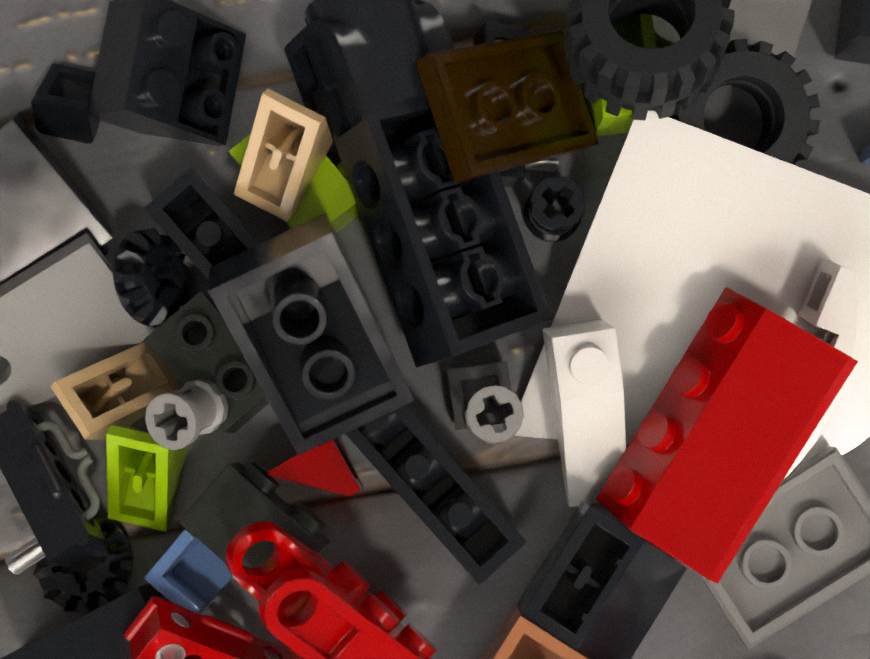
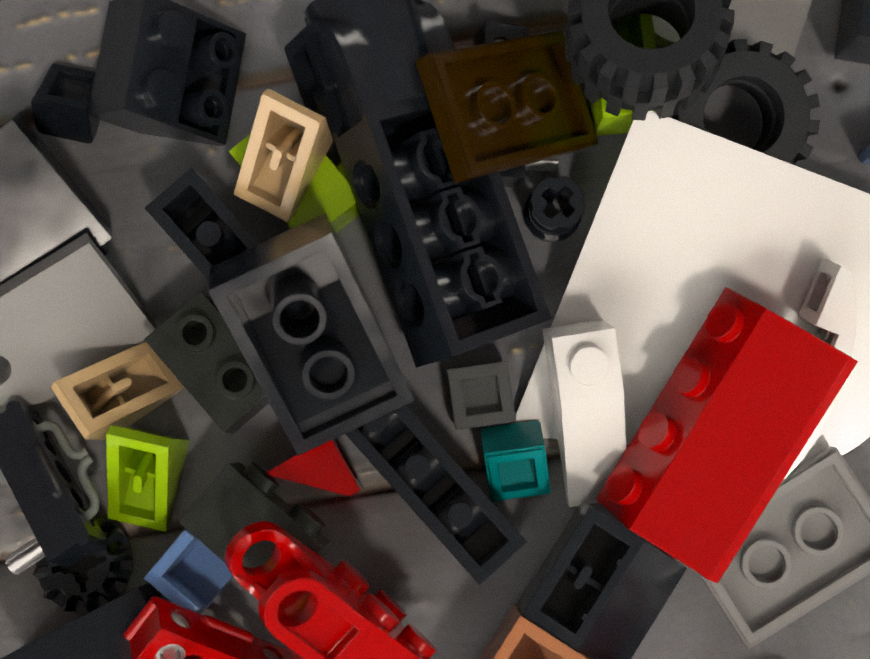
black gear [113,228,192,326] -> none
light grey bush [145,378,228,450] -> none
light grey bush [464,385,524,444] -> none
none -> teal slope [481,420,551,502]

